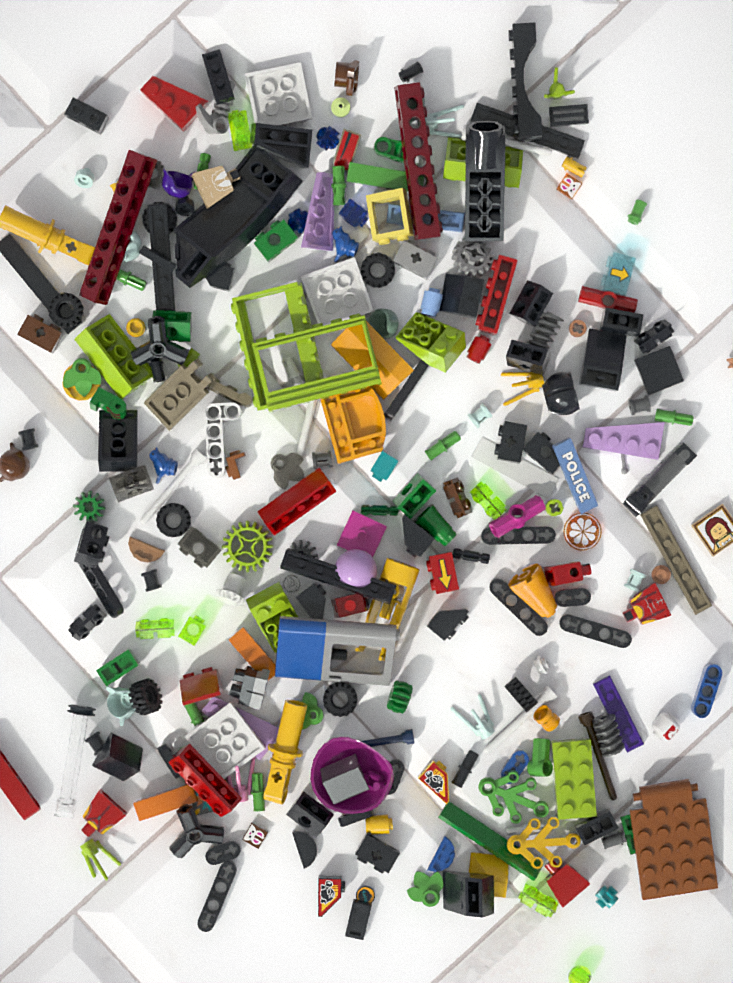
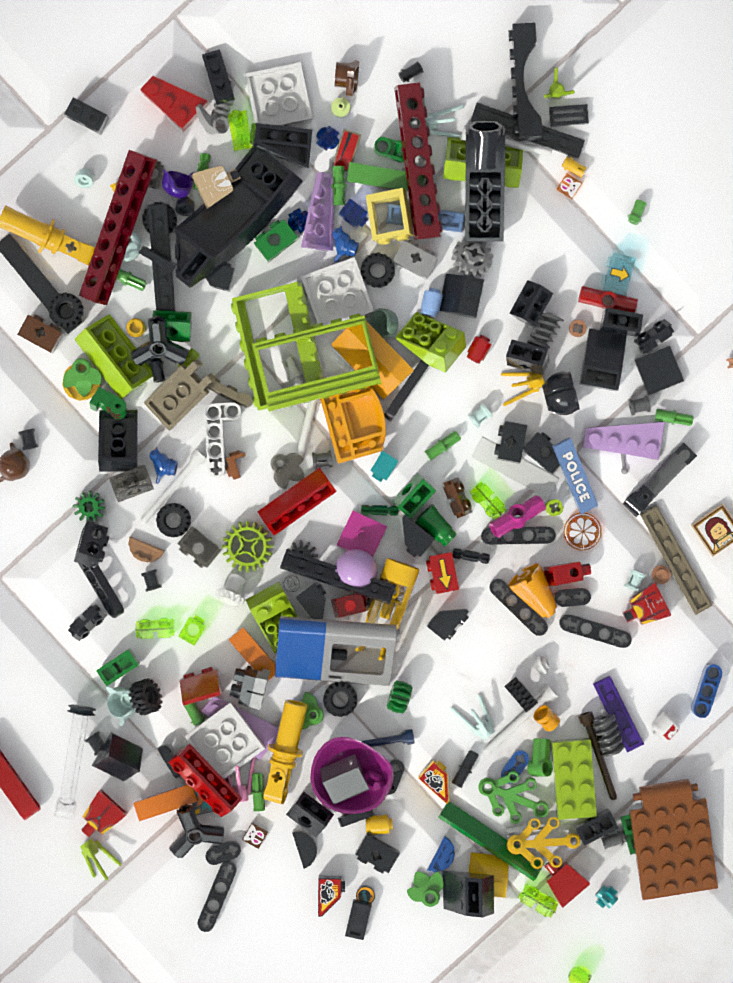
red brick [475,254,518,335] -> none

